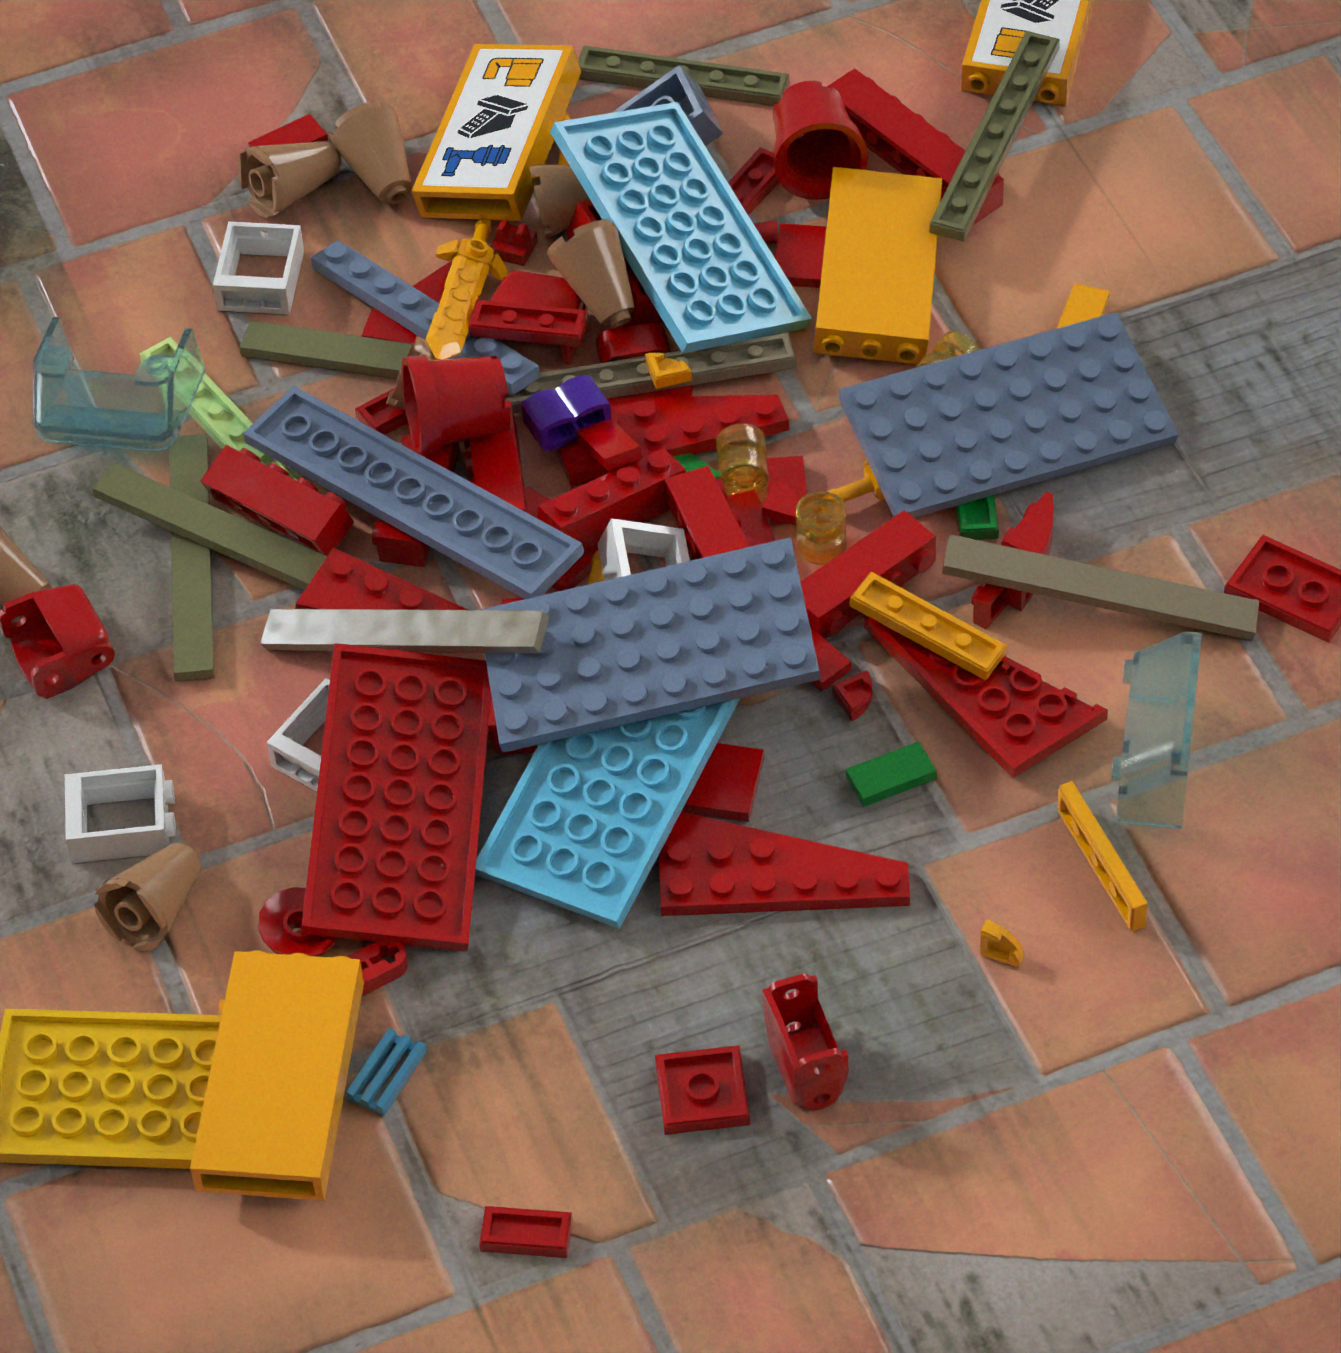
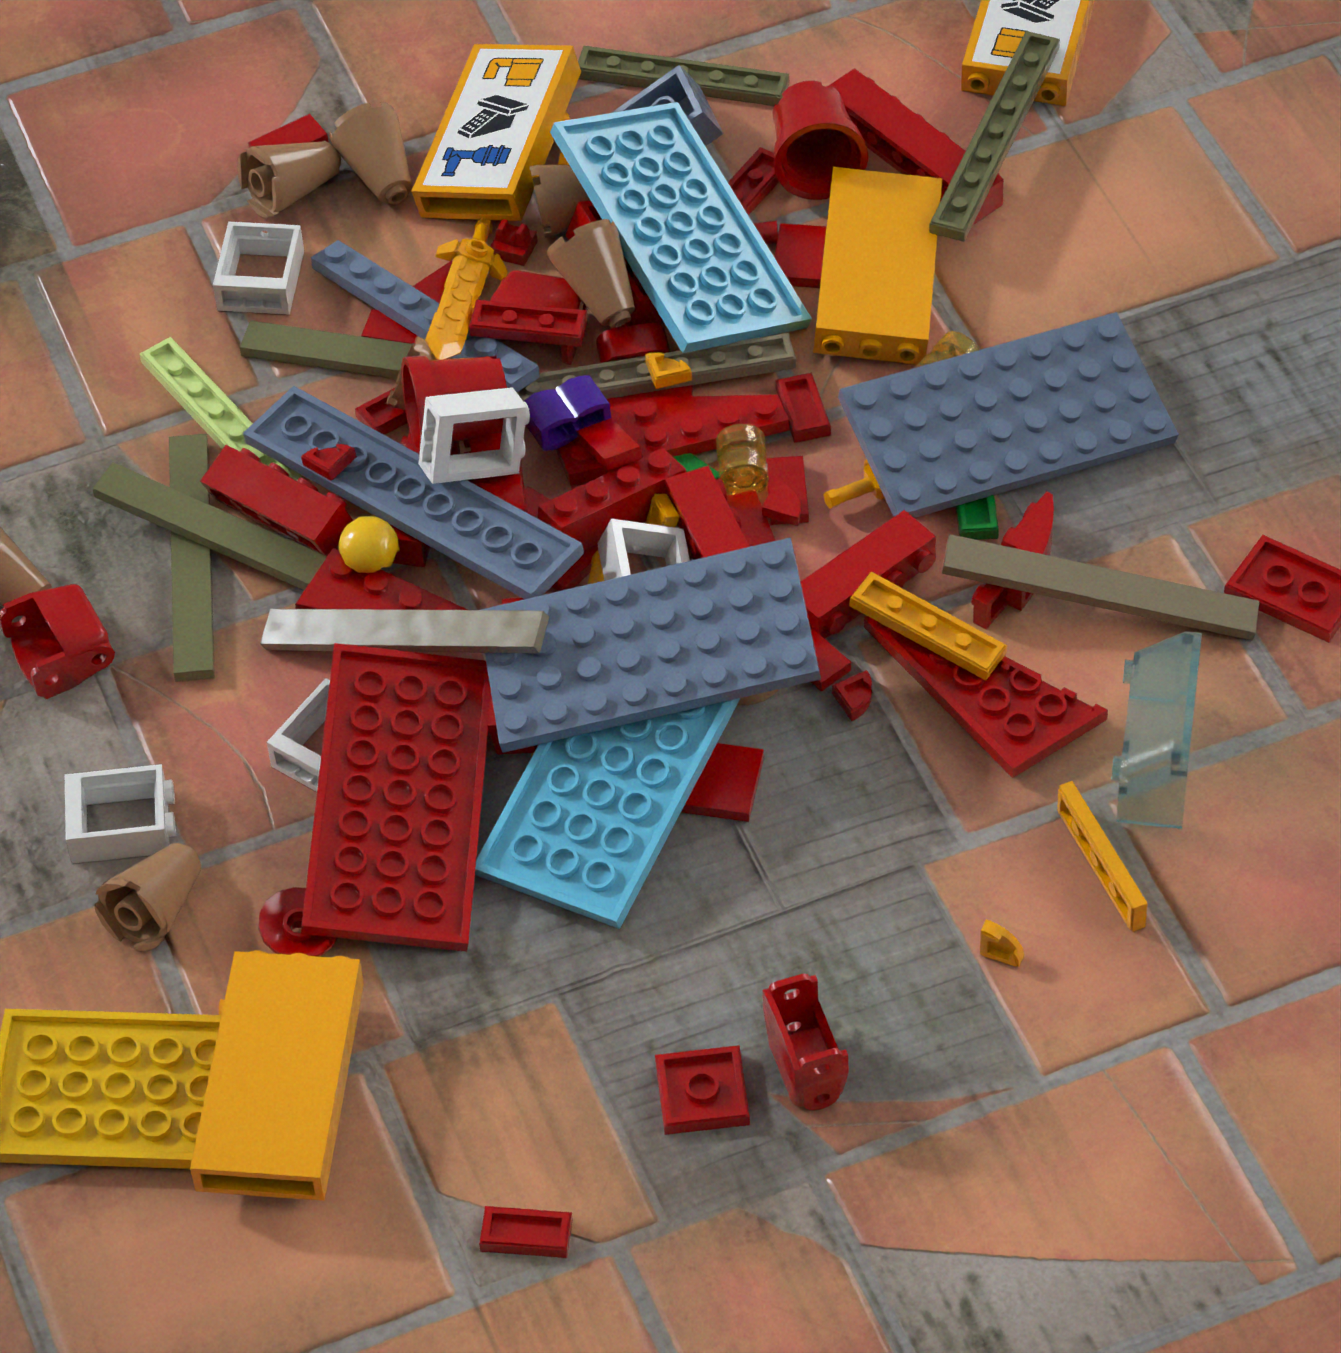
clear light blue windscreen [32,317,206,451] -> none
red beam [346,942,408,996] -> none
dark azure tile [346,1028,427,1116] -> none
red wing [659,812,910,916] -> none
clear yellow wheel [796,491,846,565] -> none
green tile [846,741,937,807] -> none
light orange tile [1056,283,1110,329] -> none
none -> red tile [301,444,357,481]
none -> yellow hair [339,516,400,573]
none -> white window [418,387,530,484]
none -> light orange tile [646,494,680,528]
none -> red tile [775,372,831,443]

